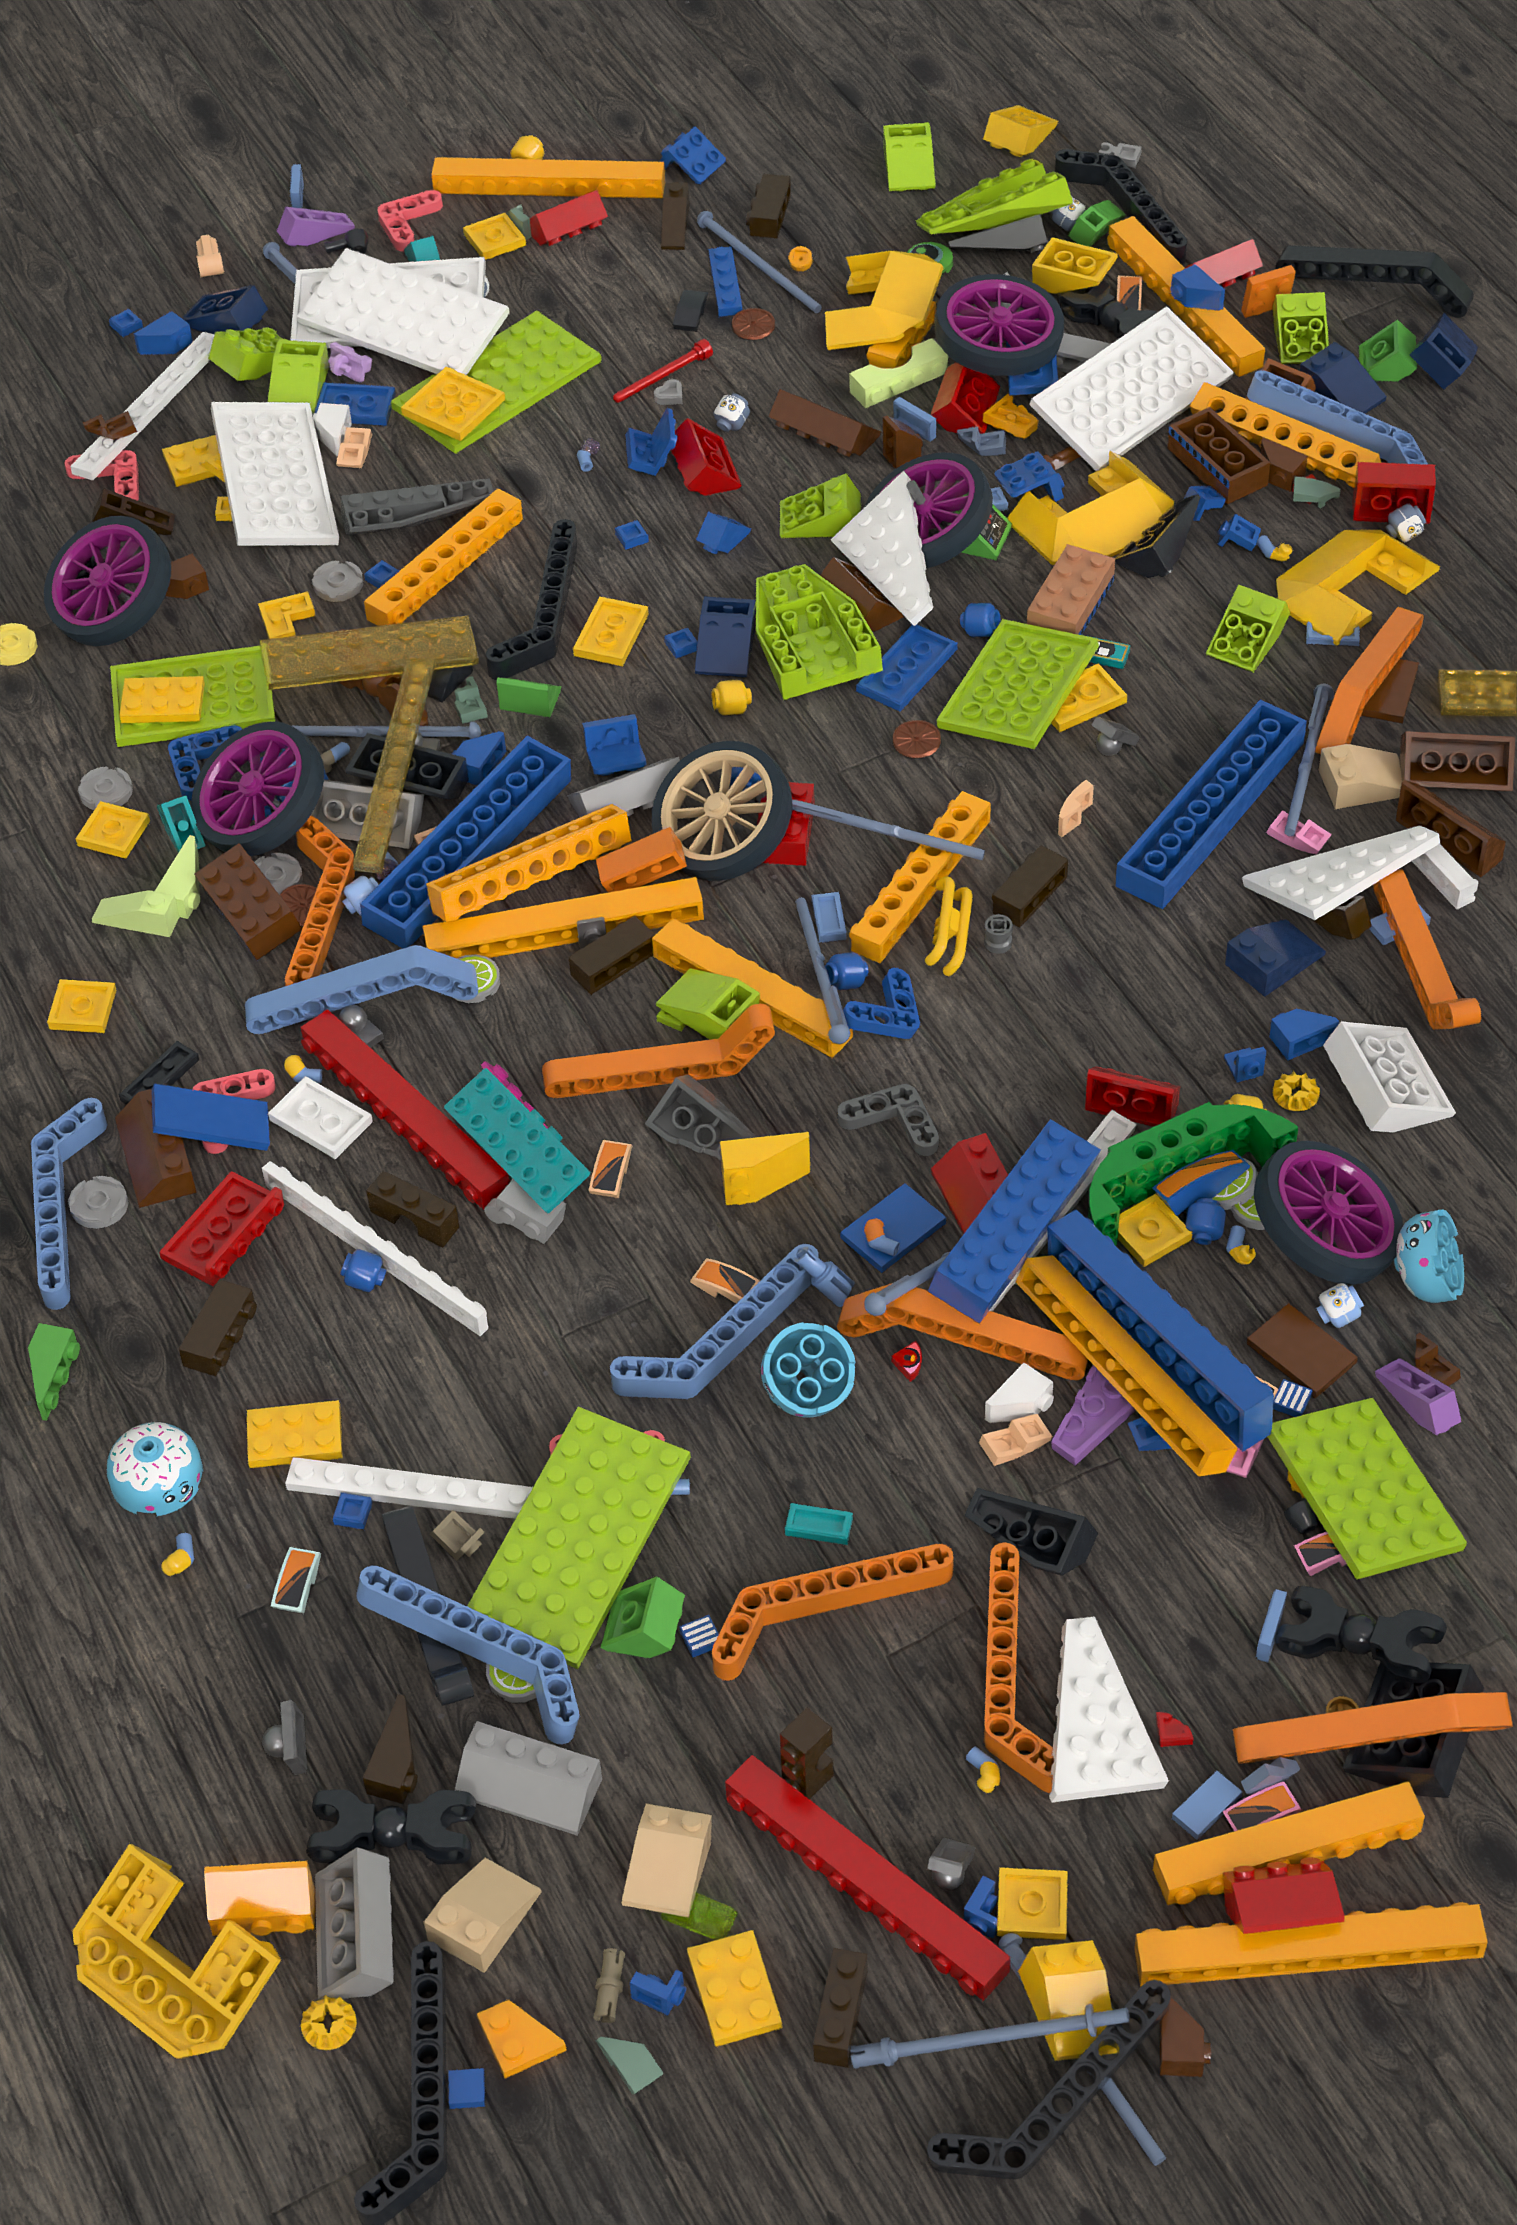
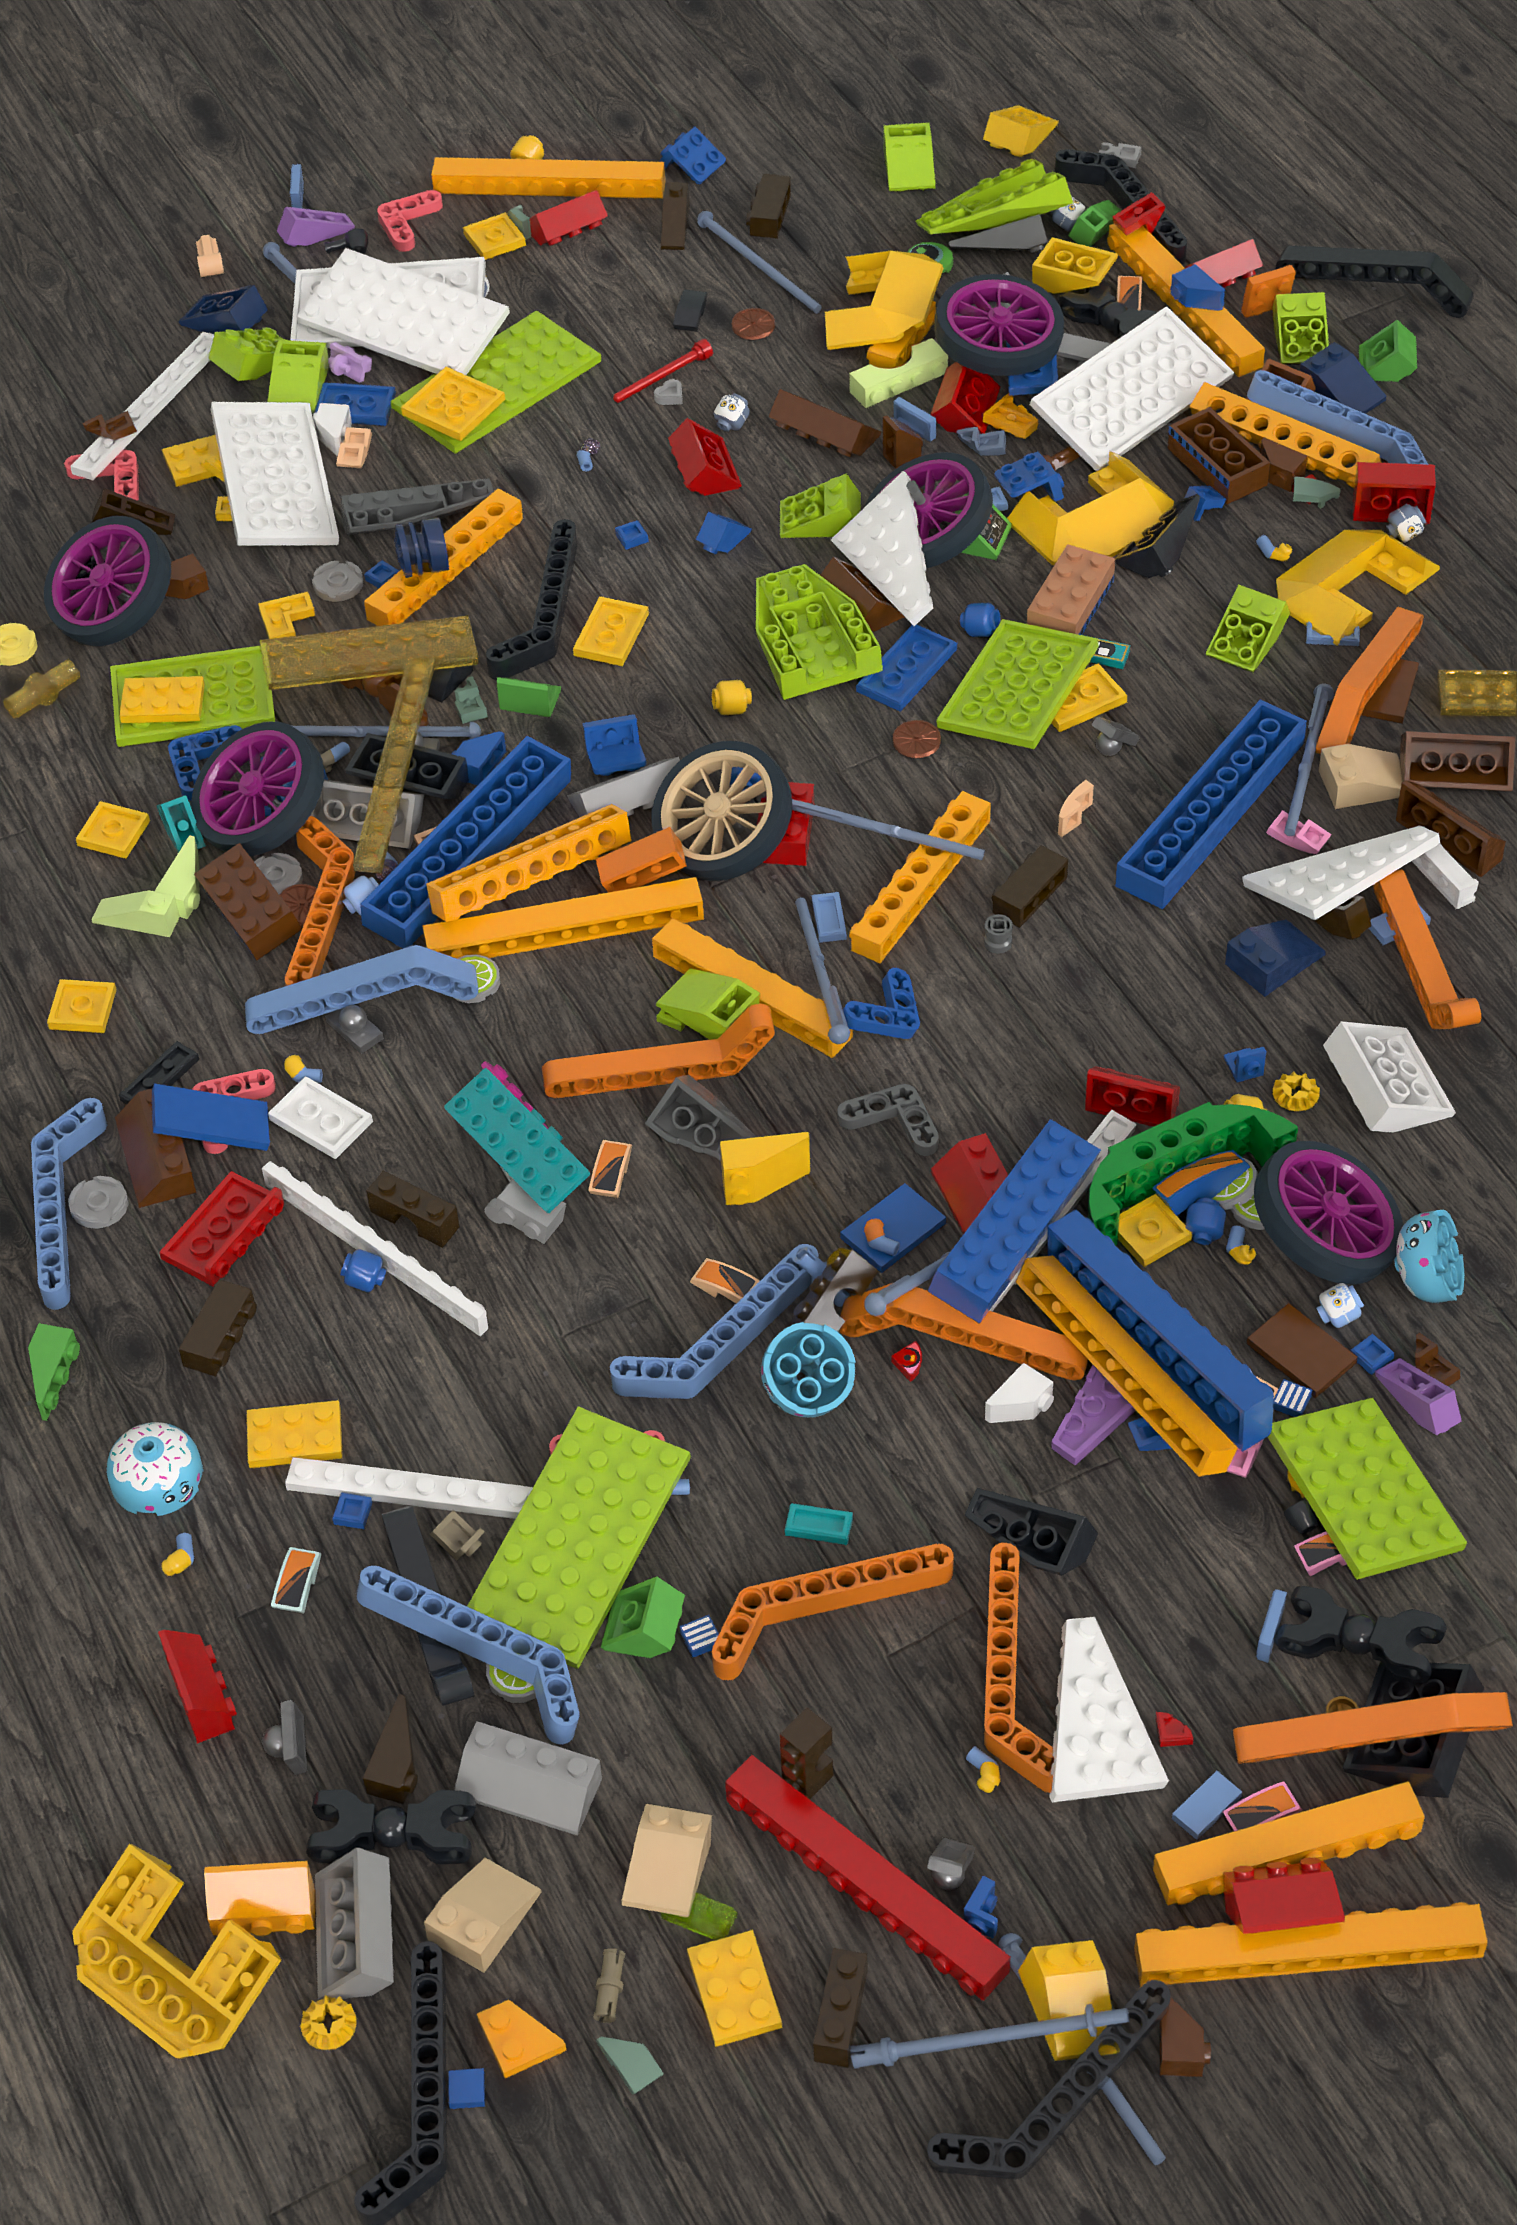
light grey tile [78,767,133,810] -> none
blue tile [109,309,143,337] -> none
blue slope [134,311,193,354] -> none
red brick [301,1009,510,1210] -> none
teal slope [404,236,440,262] -> none
dark brown brick [569,916,656,995] -> none
flat silver bracket [577,917,606,948] -> none
blue bracket [625,408,677,476] -> none
blue bracket [630,1969,686,2015] -> none
blue tile [664,627,698,658] -> none
dark blue slope [695,597,756,677] -> none
blue plate [708,247,742,317] -> none
light orange tile [789,246,813,272] -> none
blue head [825,952,869,991] -> none
yellow piece [925,877,973,976] -> none
light nougat slope [979,1414,1053,1466] -> none
yellow plate [997,1868,1067,1940] -> none
blue bracket [1218,514,1261,552] -> none
sand blue slope [1241,1757,1300,1794] -> none
blue slope [1269,1009,1339,1061] -> none
dark blue slope [1409,313,1478,390] -> none
none -> clear yellow piece [3,659,80,719]
none -> red slope [158,1630,237,1743]
none -> dark blue wheel [394,517,449,578]
none -> dark brown arch [790,1248,878,1332]
none -> red slope [1112,192,1165,236]
none -> blue tile [1351,1333,1394,1375]

